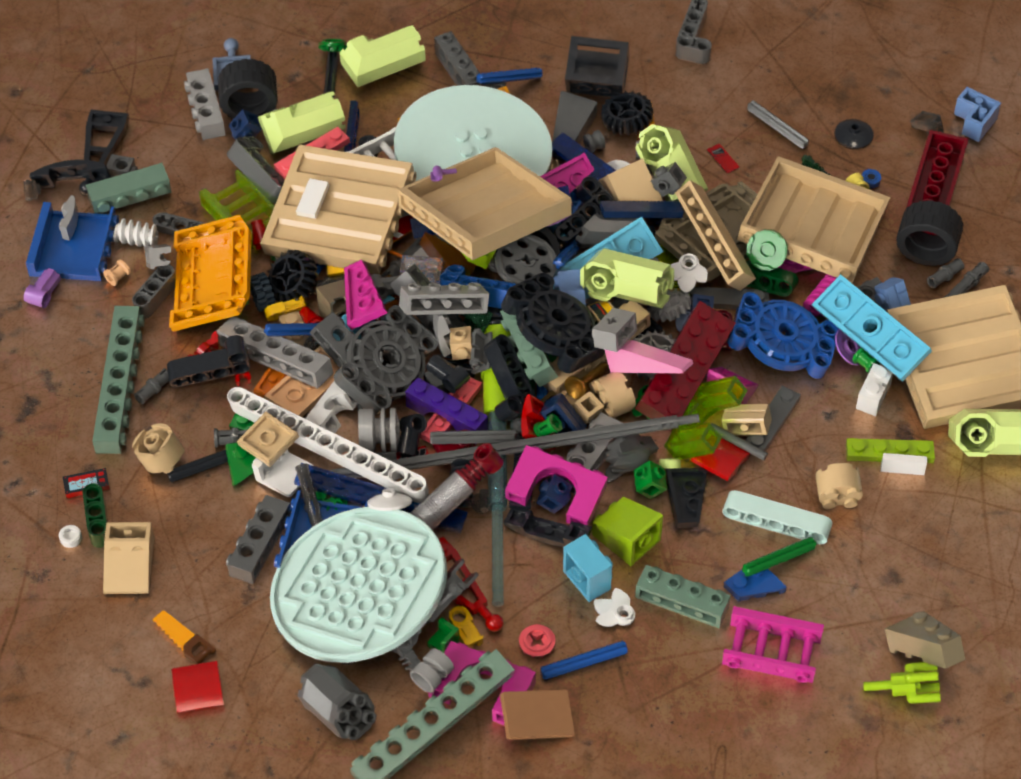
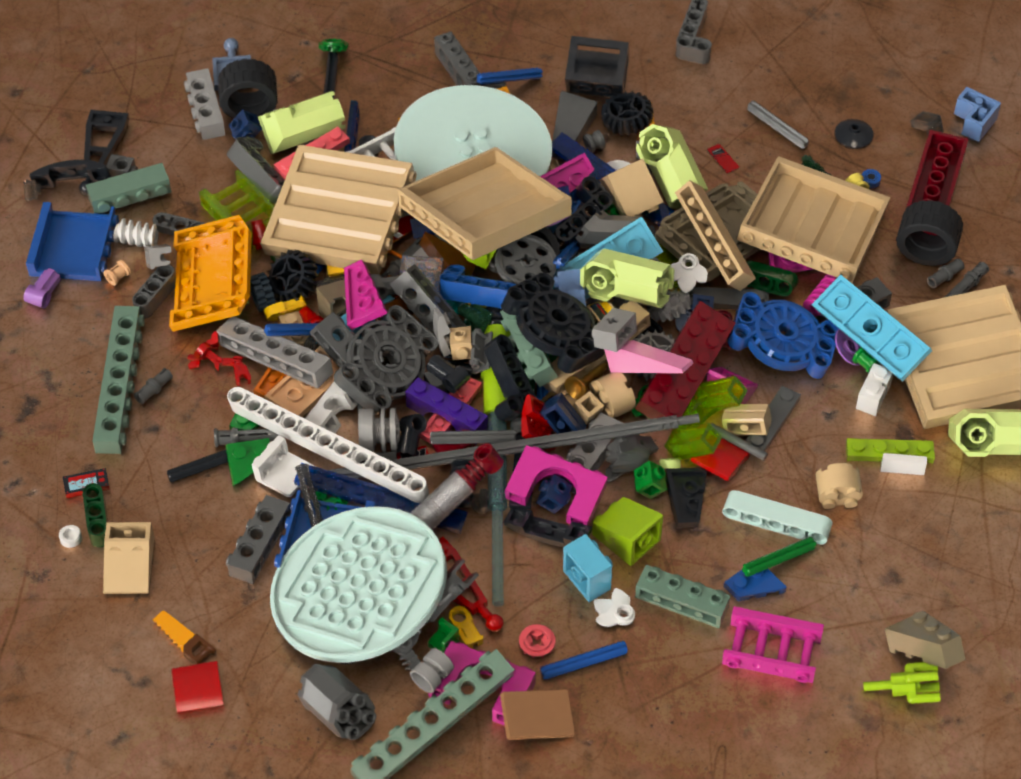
light grey slope [59,195,78,241] -> none
tan brick [132,423,185,474] -> none
black beam [167,335,251,387] -> none
tan plate [237,412,299,467] -> none
white tile [296,178,329,219] -> none
yellowish green brick [340,25,426,87] -> none
white dish [367,489,412,511] -> none
light grey brick [399,282,489,315] -> none
medium lavender hand [430,165,457,182] -> none
green bush [533,414,562,437] -> none
dark blue tile [600,201,684,218] -> none
dark grey brick [651,162,687,197] -> none
tile [746,229,788,271] -> none
medium blue brick [874,277,911,311] -> none

